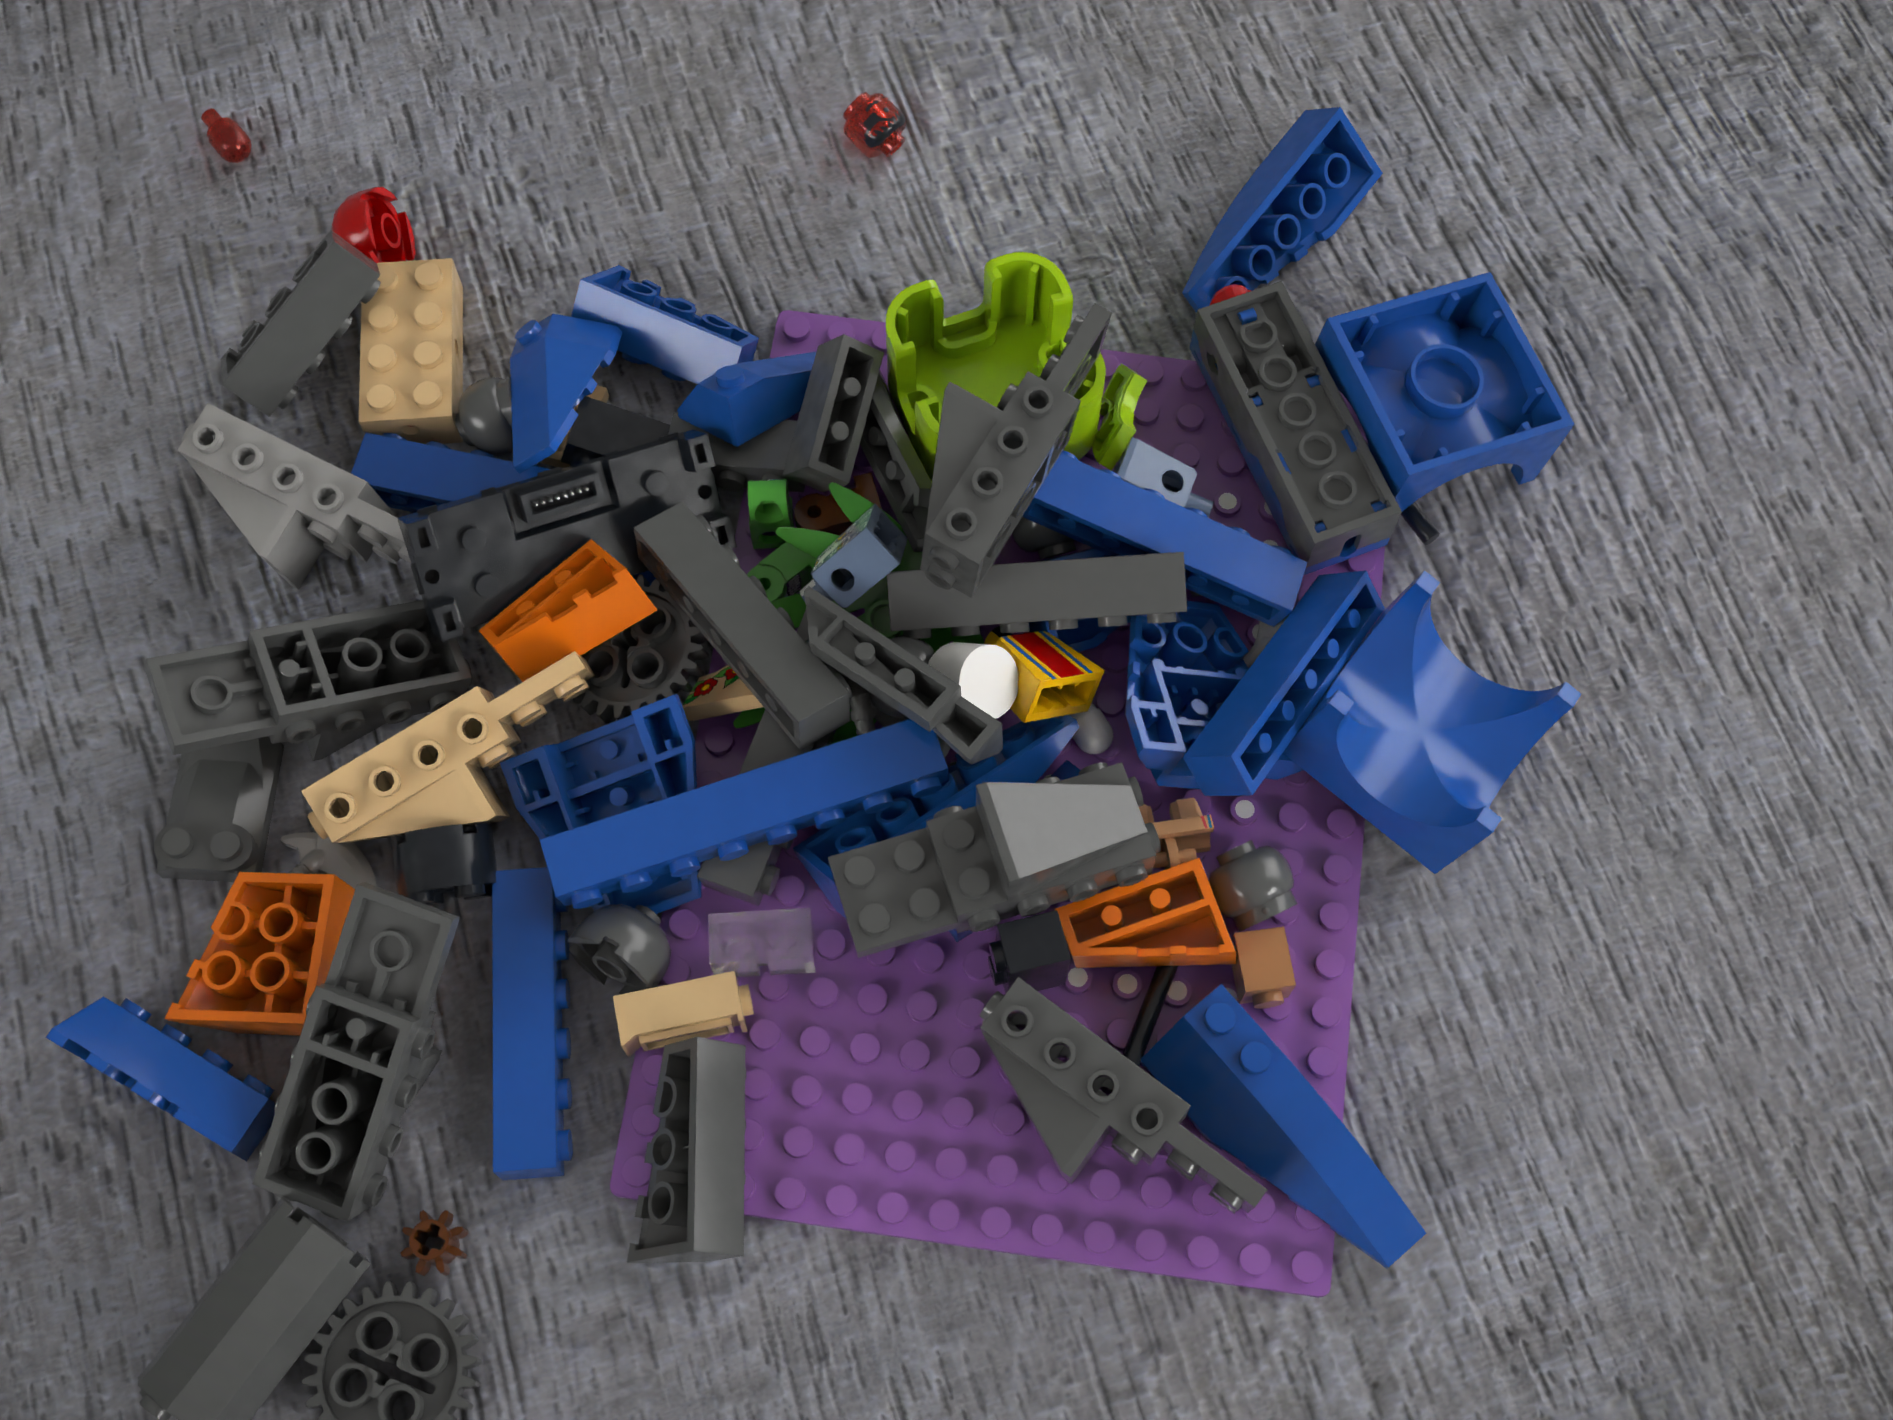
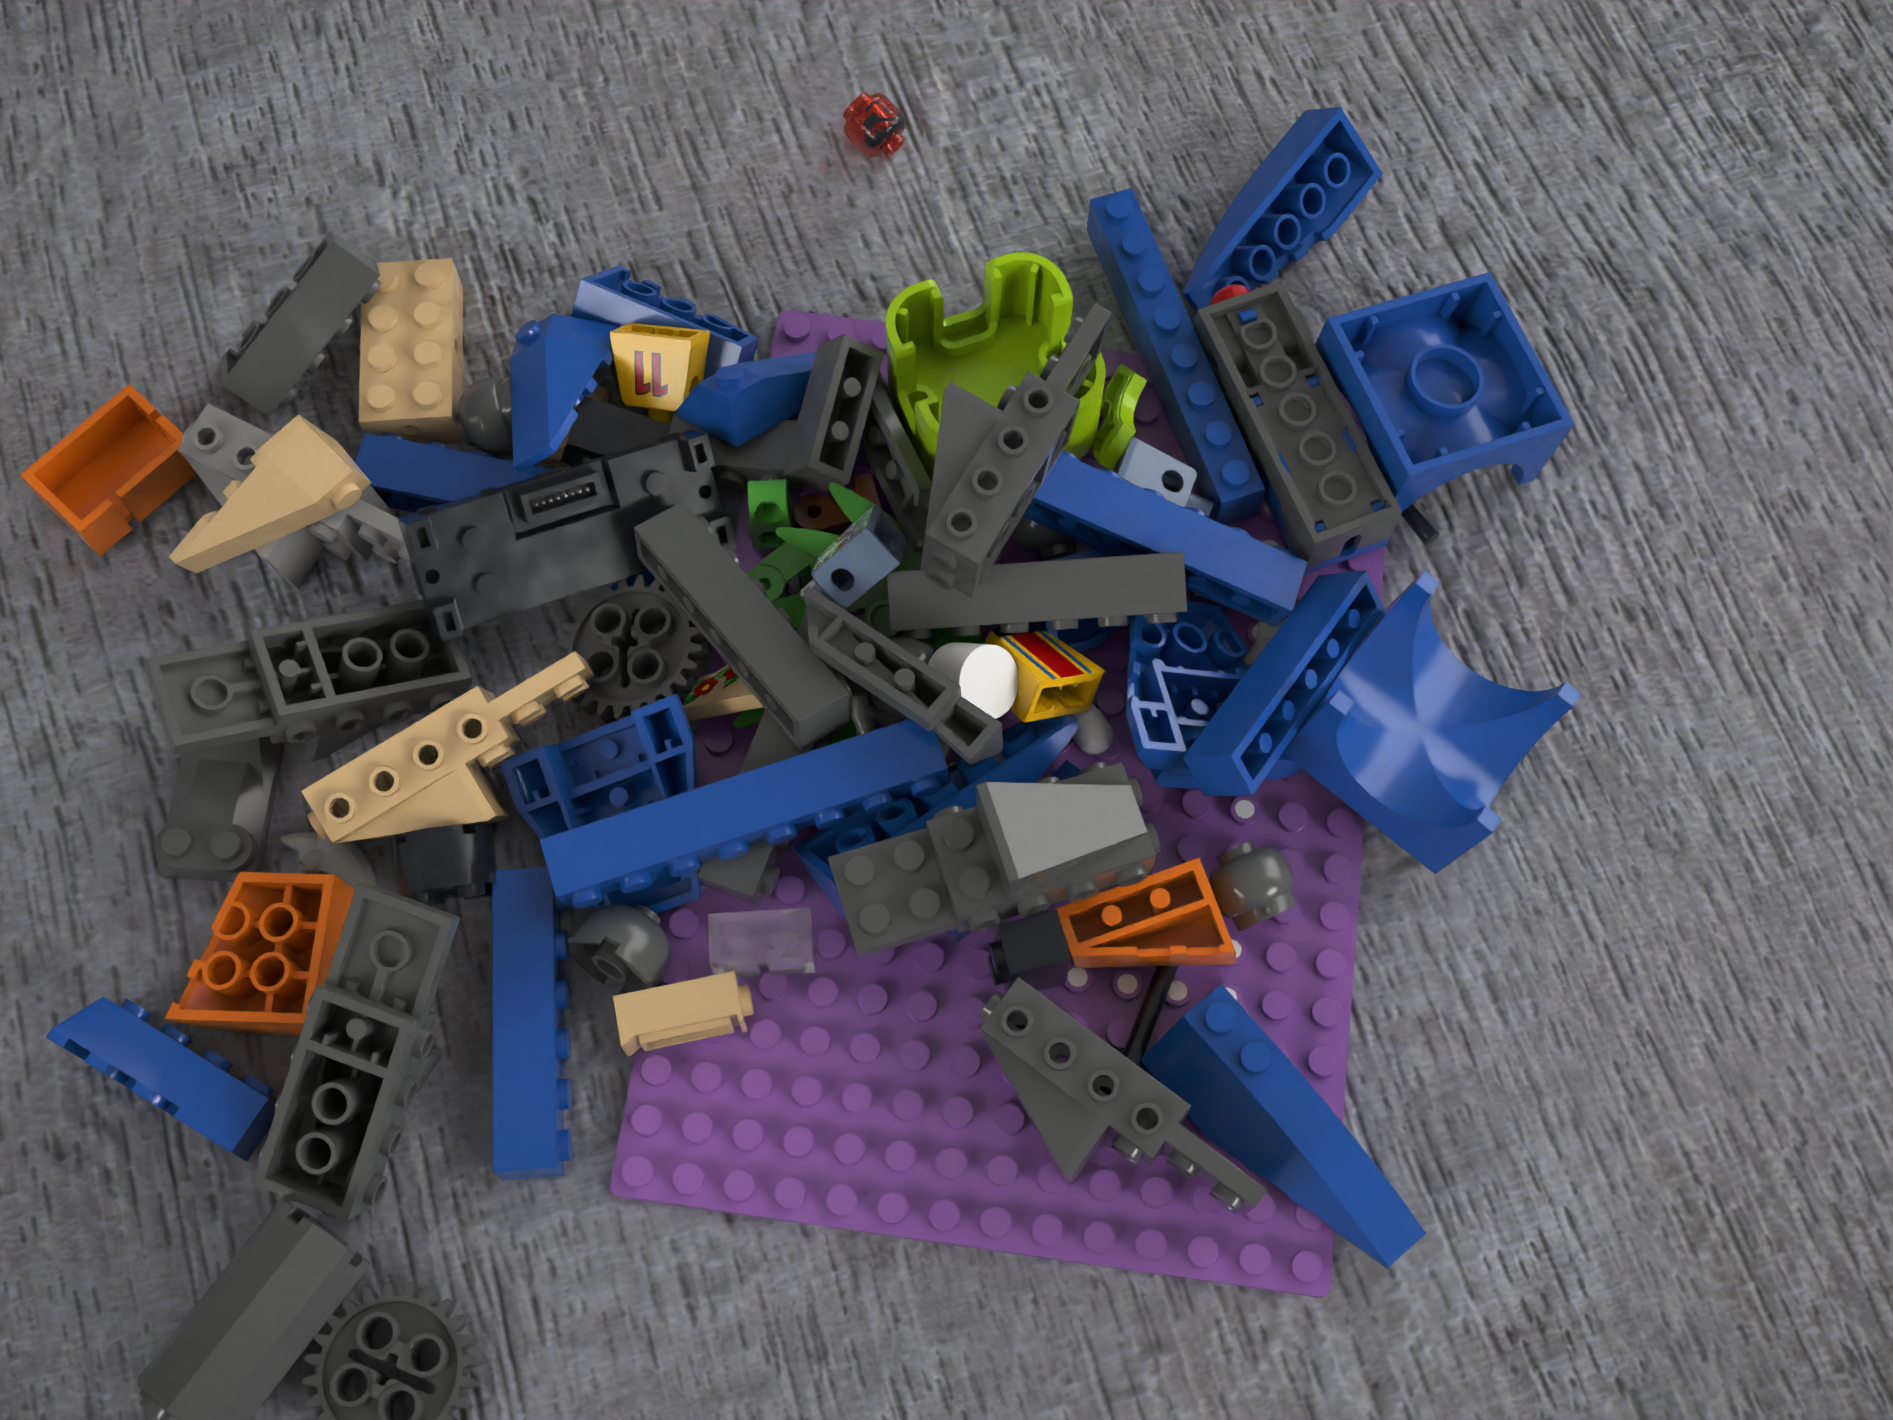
clear red cylinder [201,108,252,163] -> none
red cylinder [331,187,415,263] -> none
reddish brown gear [400,1210,469,1276] -> none
orange wedge [478,539,658,682] -> none
dark grey wedge [627,1037,746,1263] -> none
light nougat hips [1139,797,1214,869] -> none
medium nougat brick [1231,926,1296,1009] -> none
none -> orange piece [20,384,197,557]
none -> tan wedge [169,415,371,574]
none -> yellow torso [610,322,710,425]
none -> blue brick [1087,188,1266,525]

